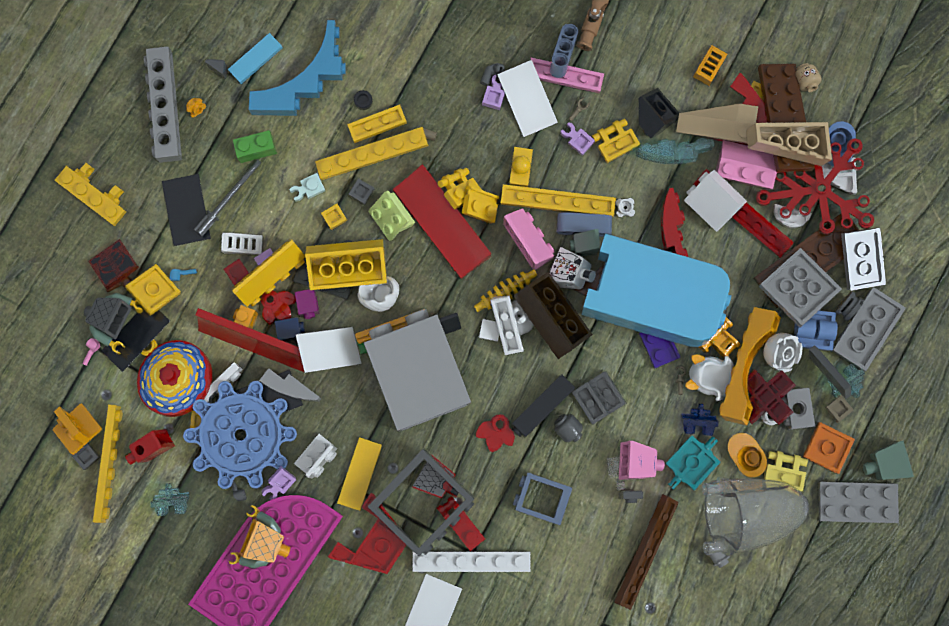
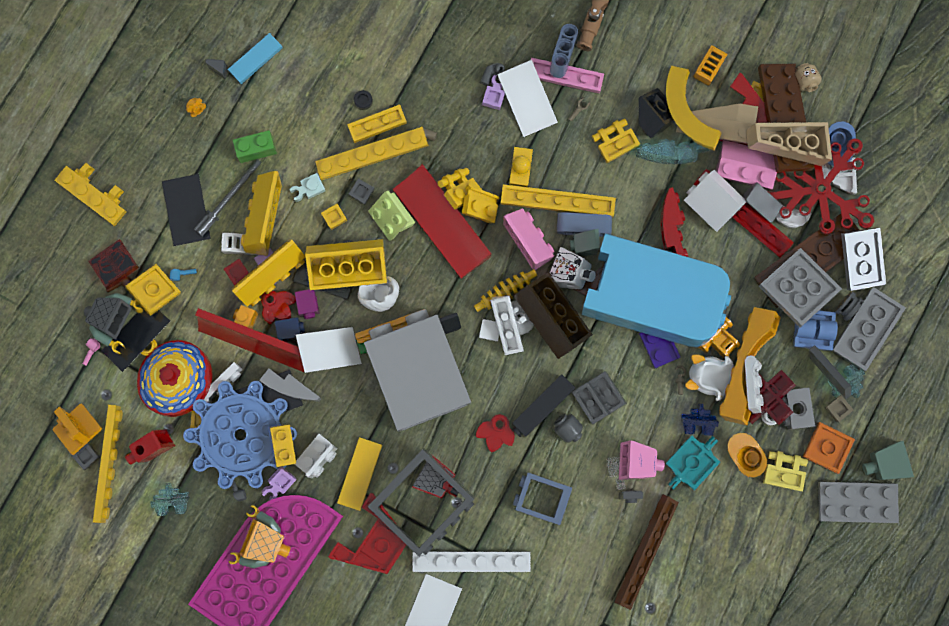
light grey brick [144,47,182,163] -> none
dark azure arch [249,20,346,116] -> none
red plate [437,496,485,551] -> none
lavender plate [560,123,595,156] -> none
white plate [615,198,635,217] -> none
clear windscreen [702,477,810,556] -> none
light grey brick [705,543,730,568] -> none
white cylinder [763,333,802,372] -> none
none -> yellow slope [241,171,282,256]
none -> yellow brick [269,423,296,467]
none -> yellow tile [666,66,721,151]
none -> slope [743,182,783,223]
none -> white plate [745,355,764,413]

